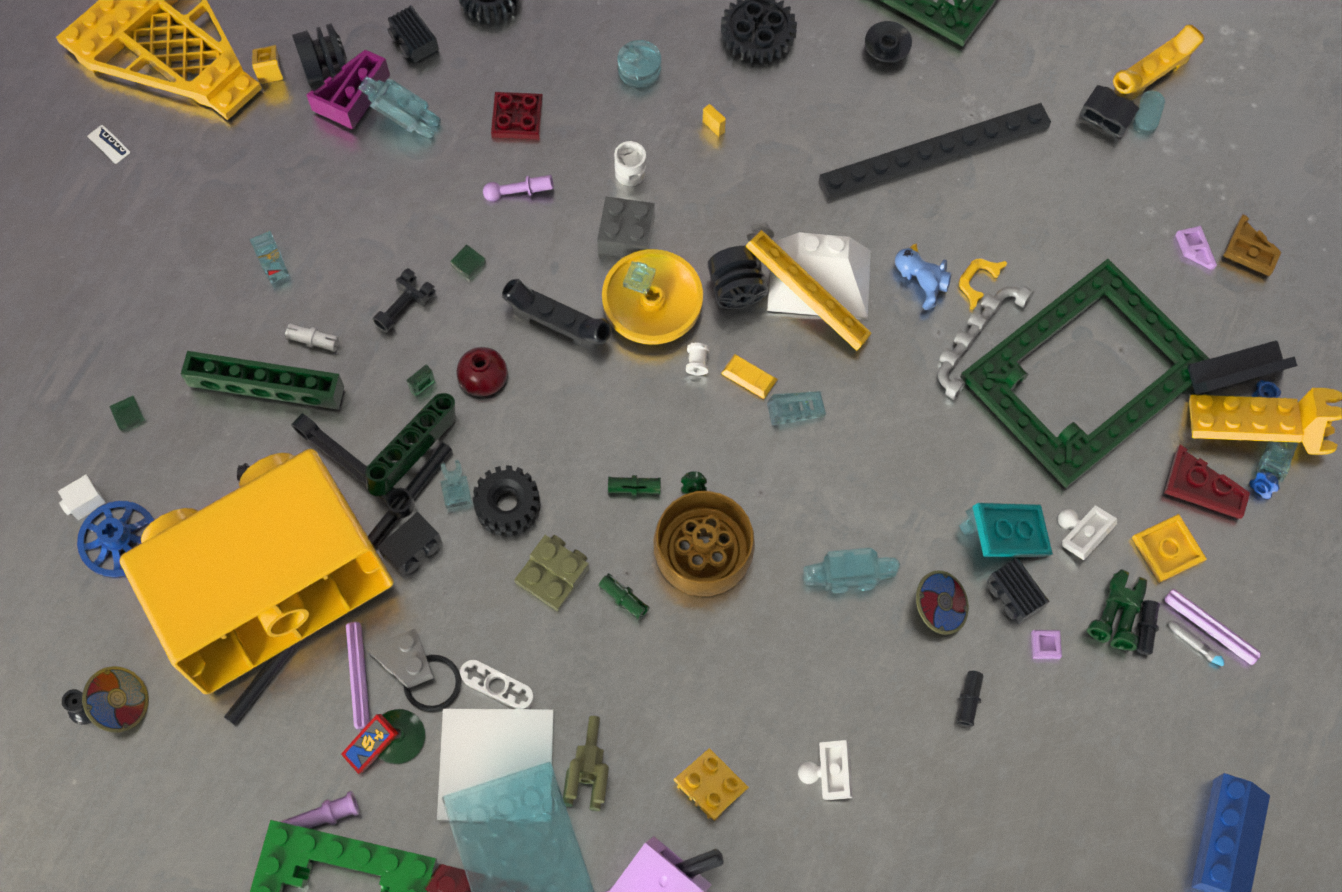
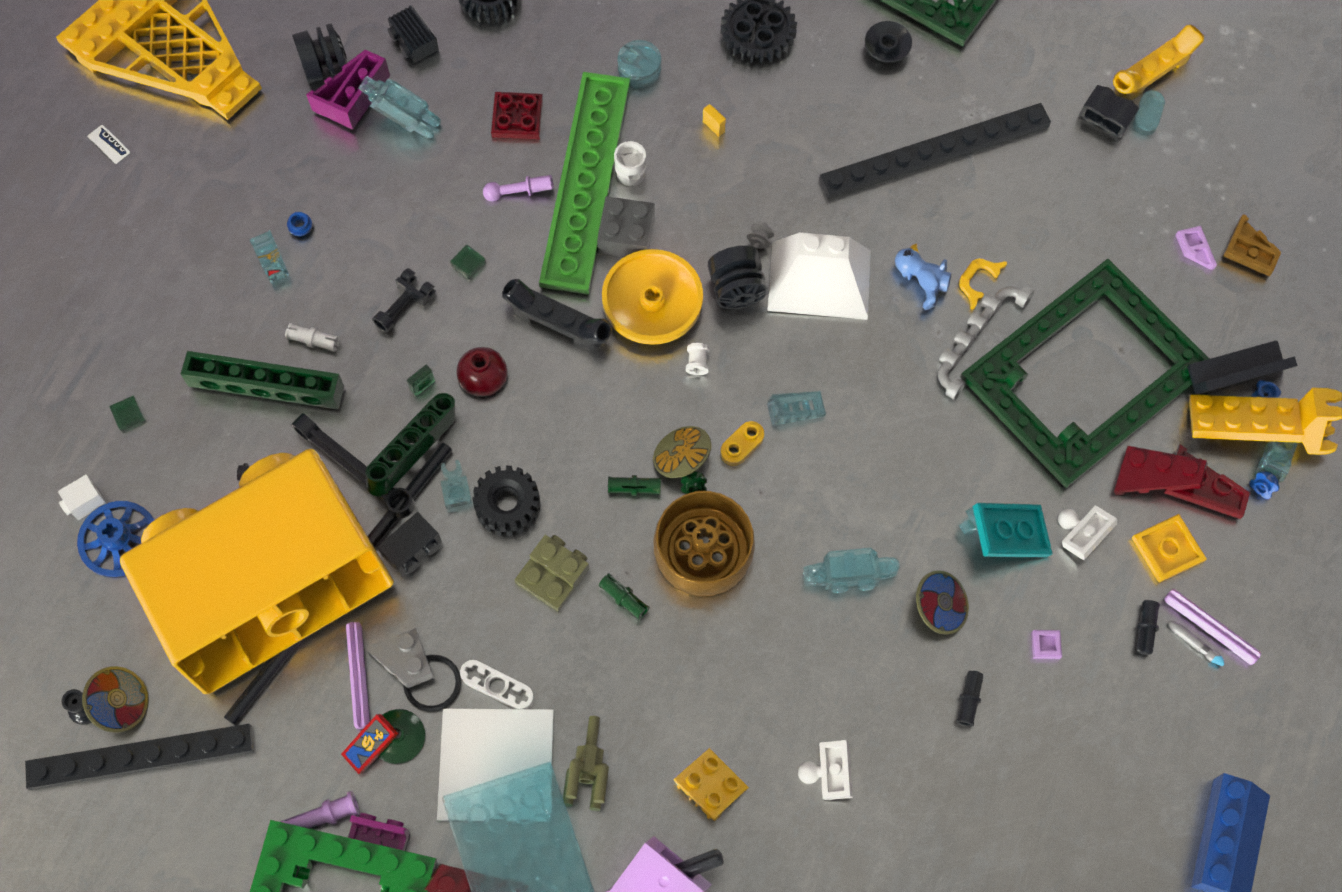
yellow slope [252,45,283,84] -> none
clear light blue tile [623,261,656,295] -> none
yellow tile [721,354,778,399] -> none
yellow tile [745,230,872,351] -> none
black brick [988,558,1050,624] -> none
dark green piece [1087,569,1147,651] -> none
none -> black plate [25,724,254,790]
none -> blue plate [287,212,312,236]
none -> magenta bracket [348,813,410,851]
none -> bright green plate [539,72,630,294]
none -> shield [653,426,711,478]
none -> yellow plate [720,421,764,466]
none -> dark red wing [1114,446,1207,496]

